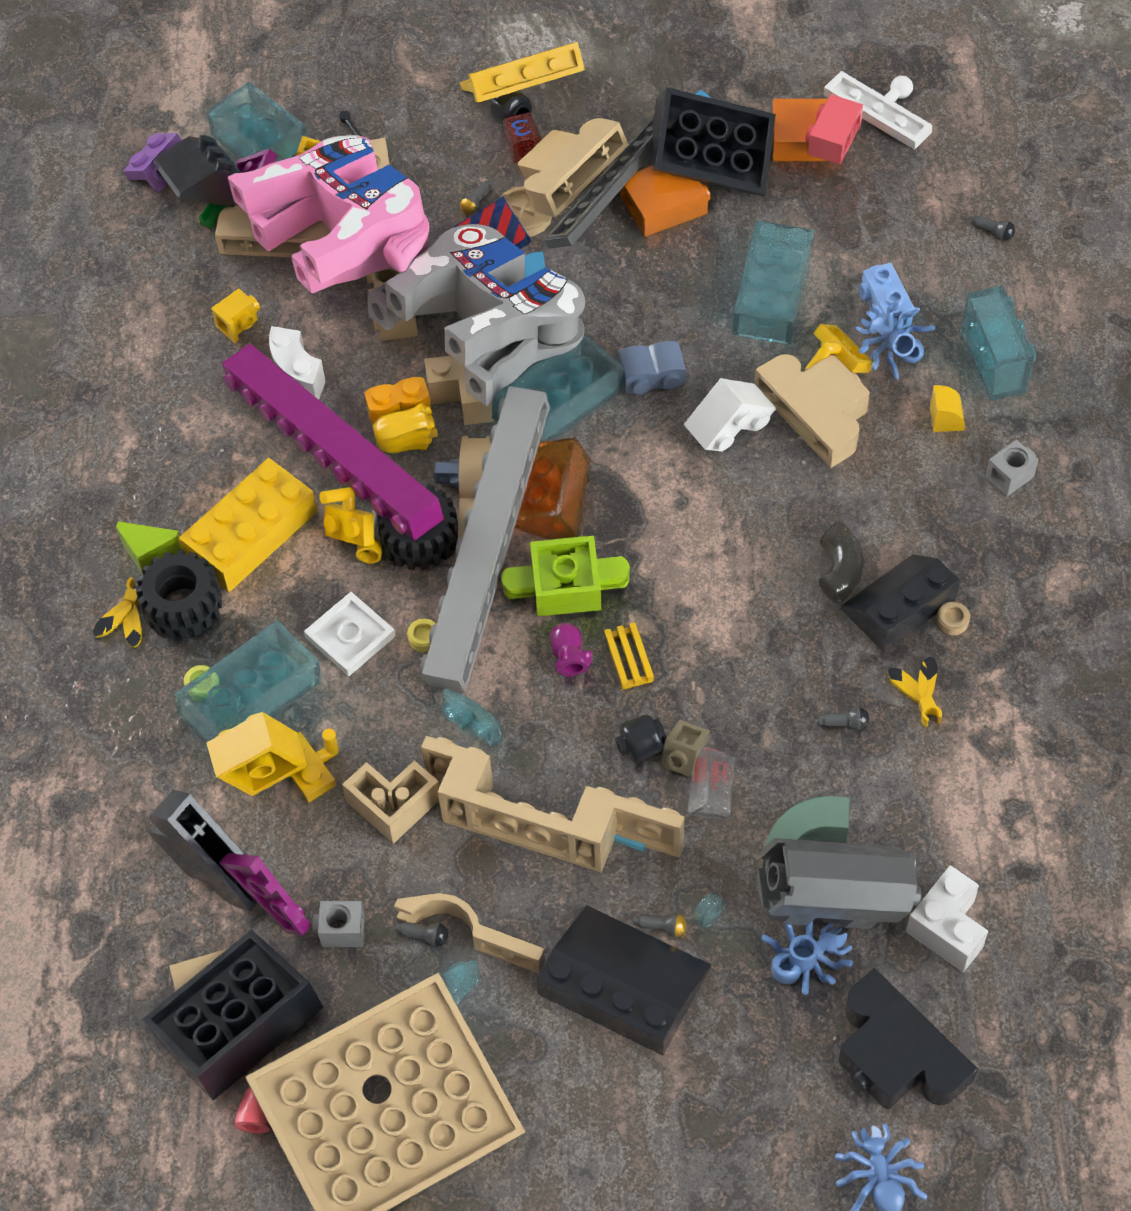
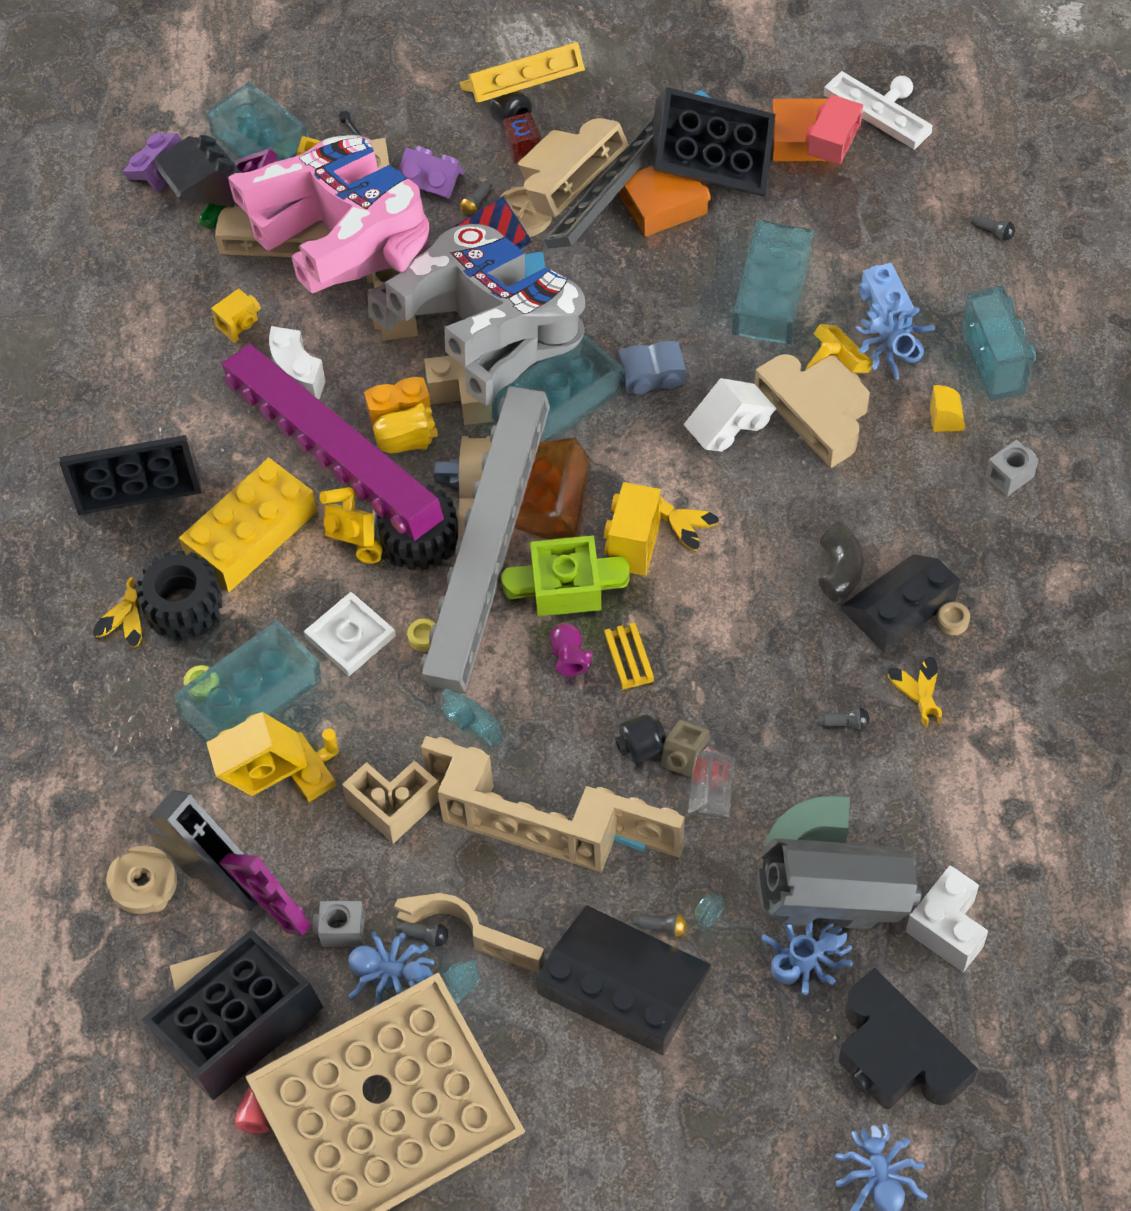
lime slope [116,521,182,574] -> none
none -> black slope [58,435,202,515]
none -> tan plate [106,846,177,914]
none -> medium blue animal [348,931,434,1006]
none -> medium lavender bracket [398,146,465,199]
none -> yellow brick [604,482,661,576]
none -> yellow piece [660,496,719,551]

